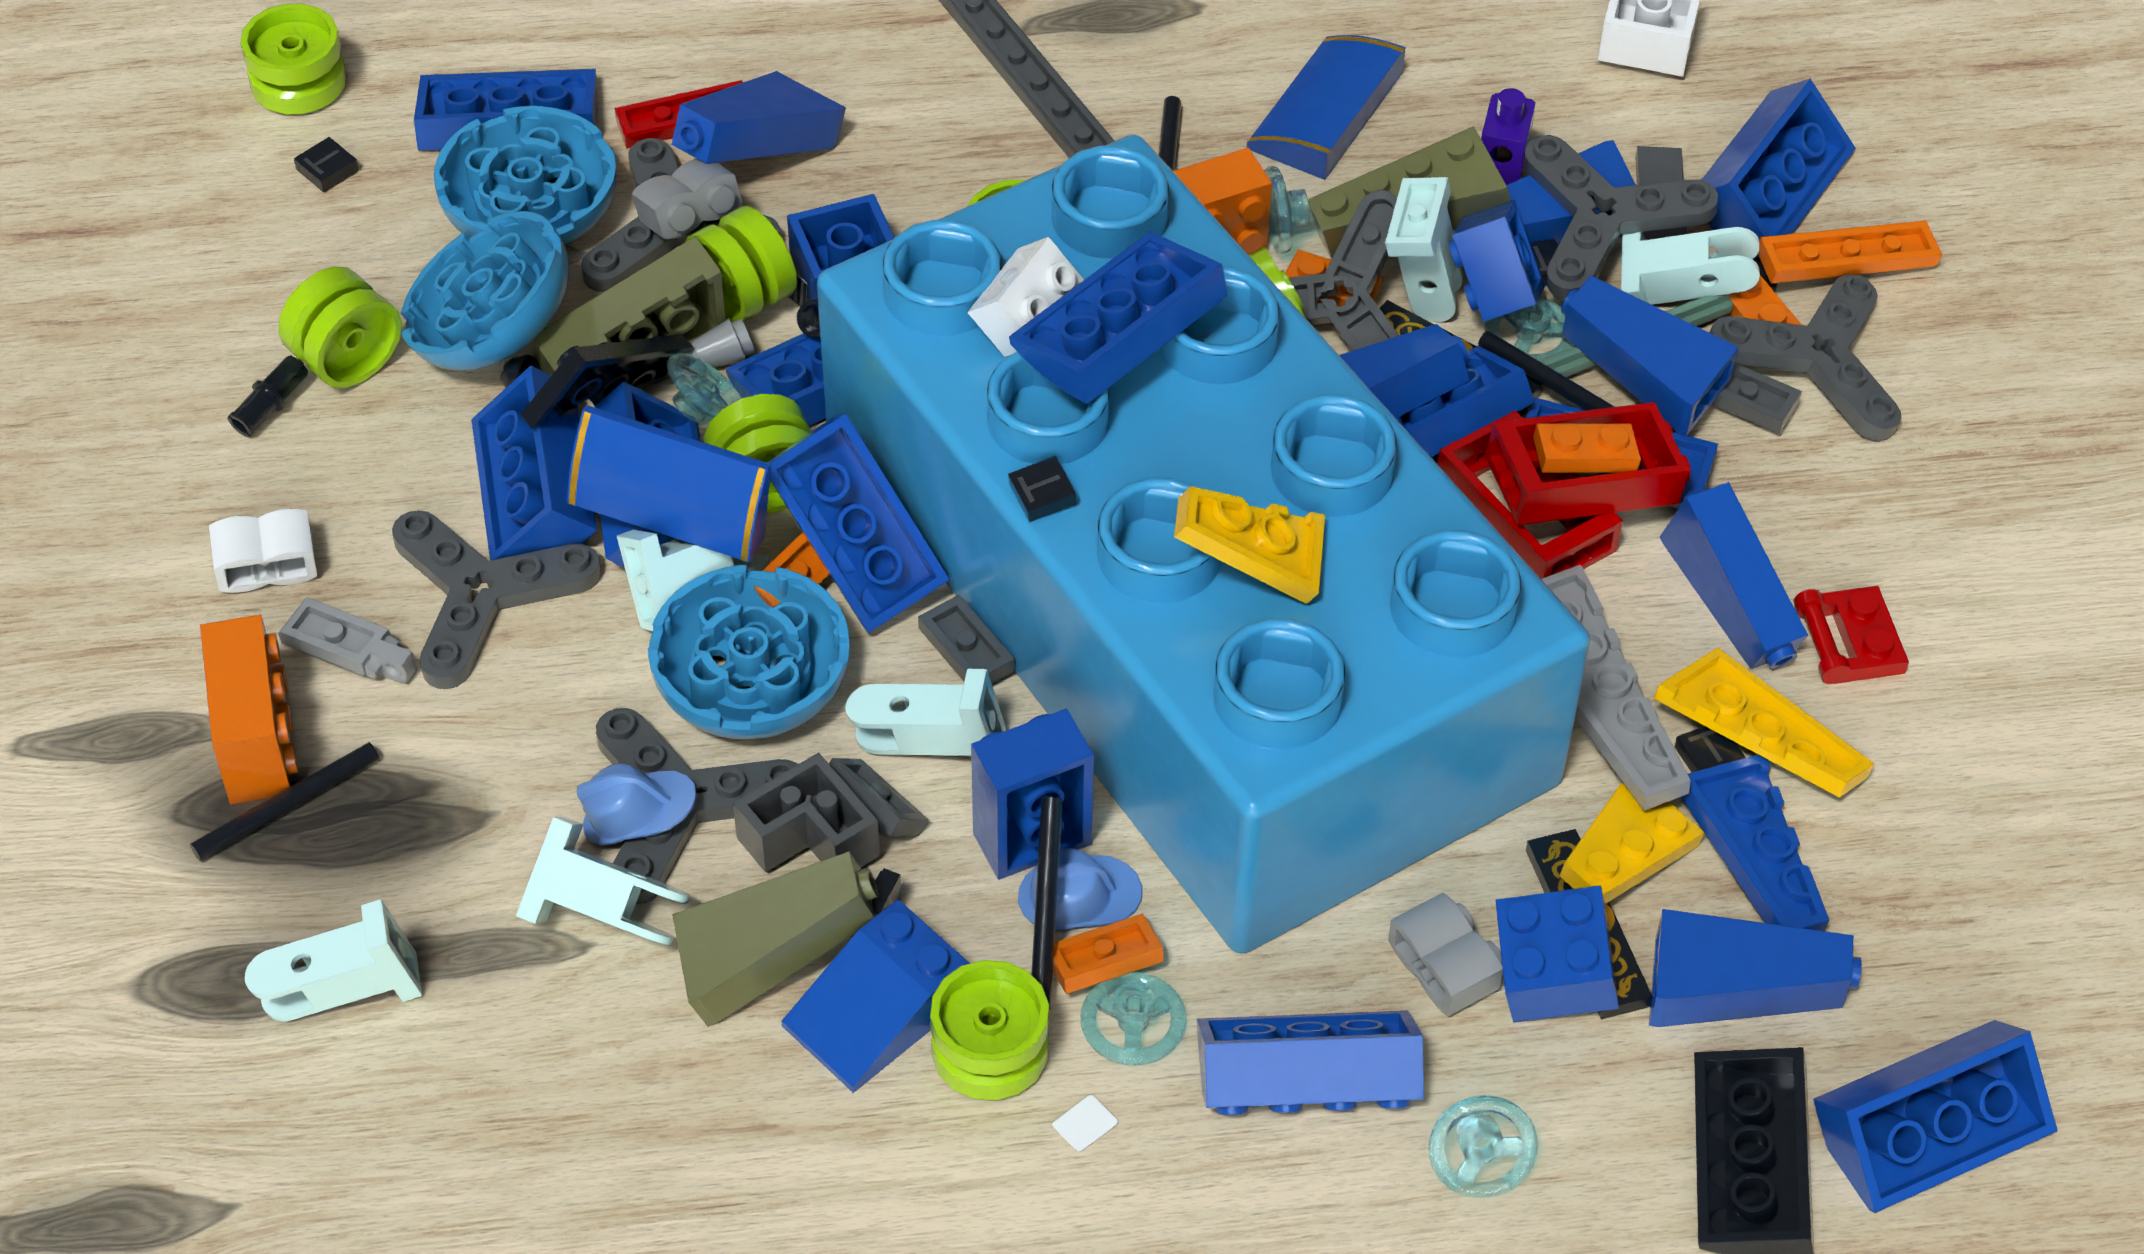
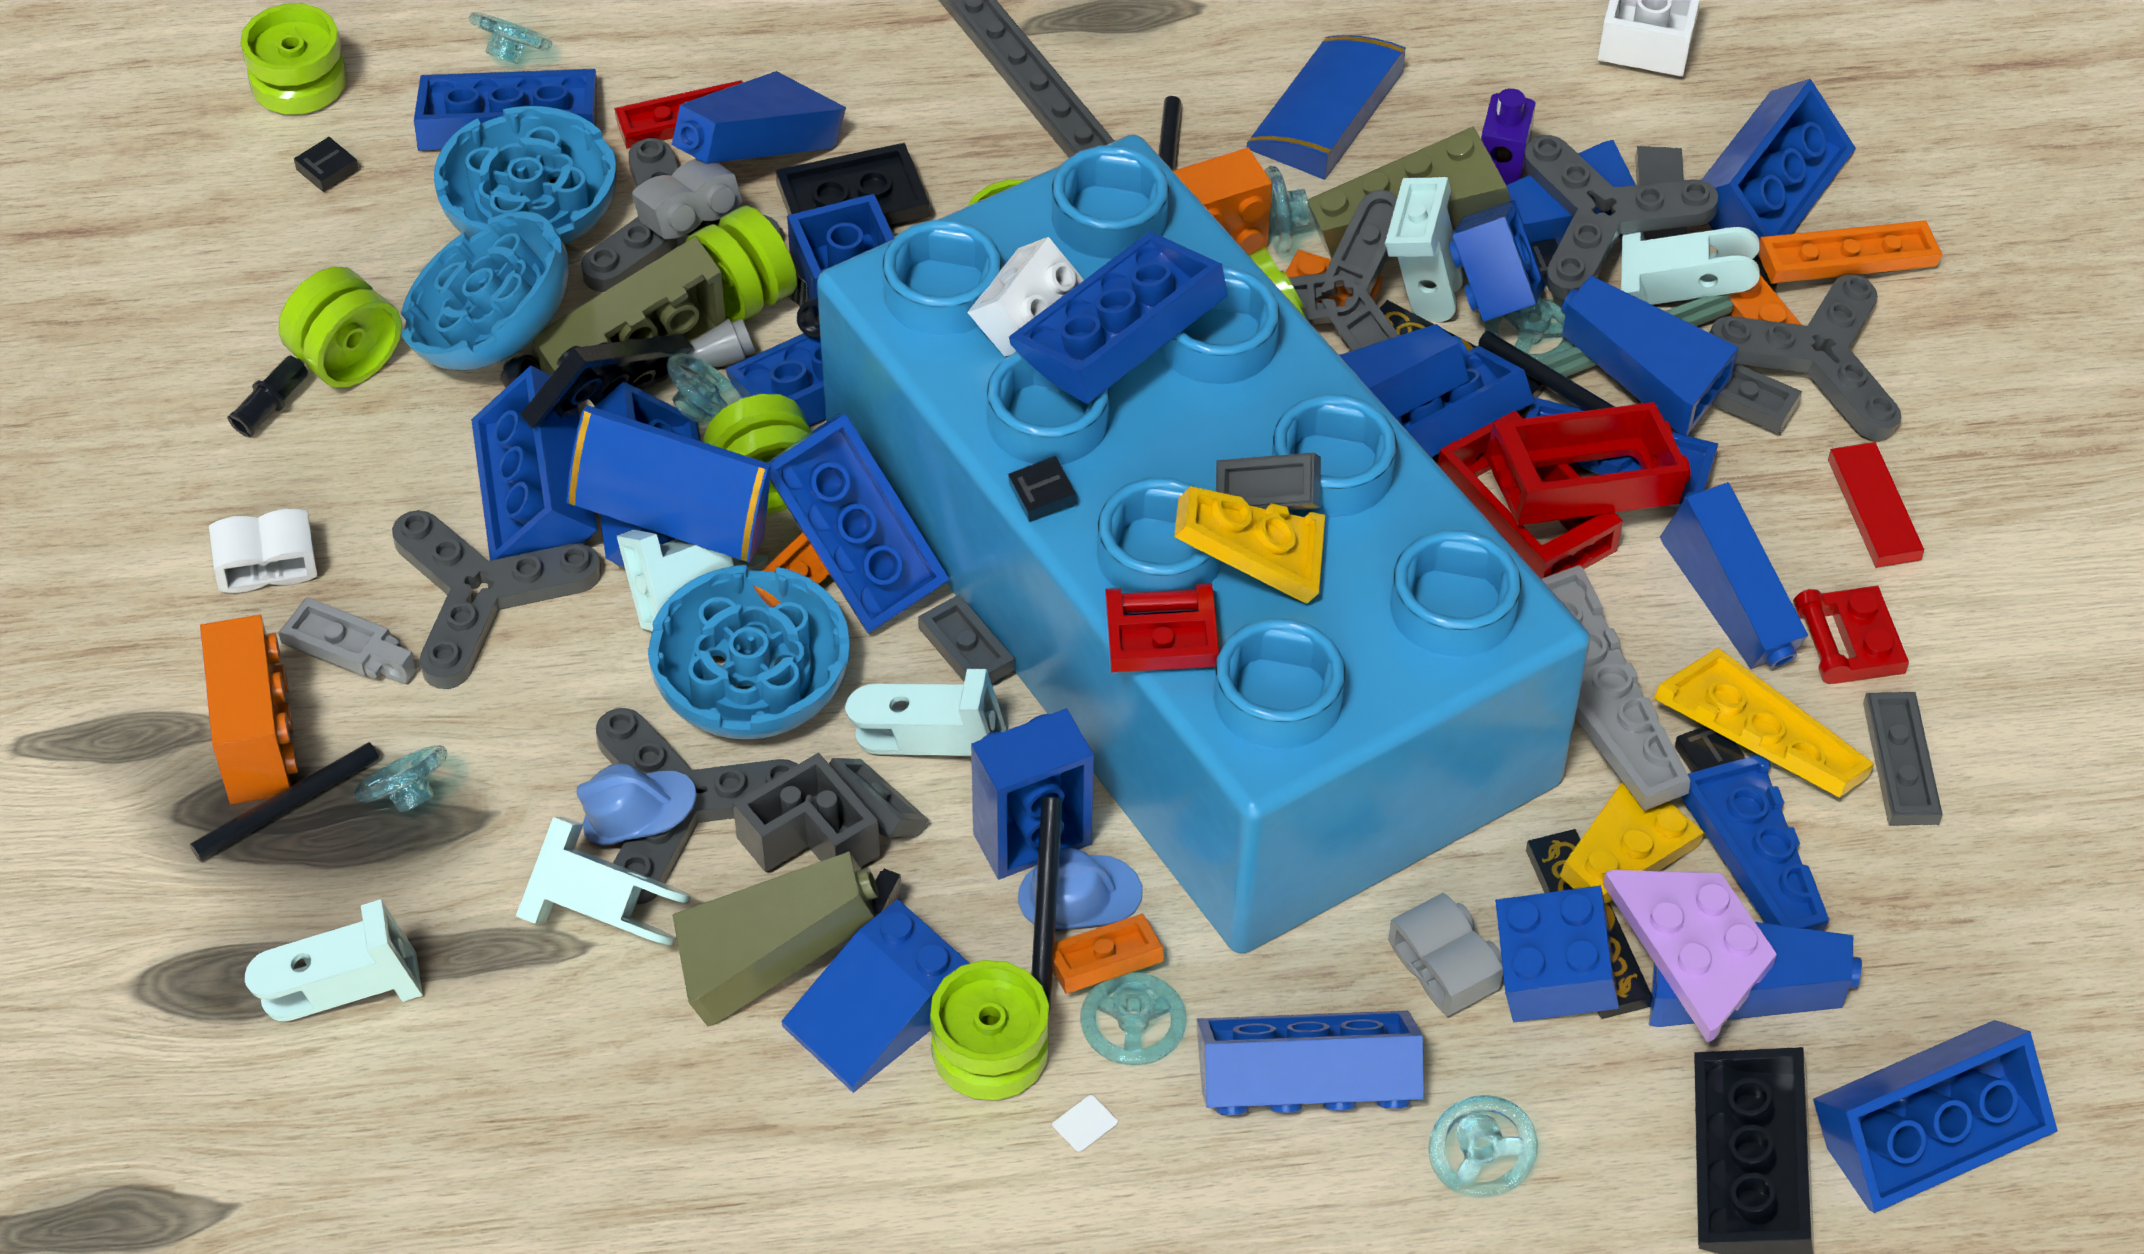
orange plate [1533,424,1641,473] -> none
none -> clear light blue piece [354,745,448,813]
none -> clear light blue piece [469,12,553,64]
none -> black plate [775,142,930,225]
none -> red plate [1105,583,1219,673]
none -> dark grey tile [1216,453,1321,510]
none -> lavender wing [1603,870,1777,1042]
none -> red tile [1828,442,1924,568]
none -> dark grey tile [1863,692,1943,826]

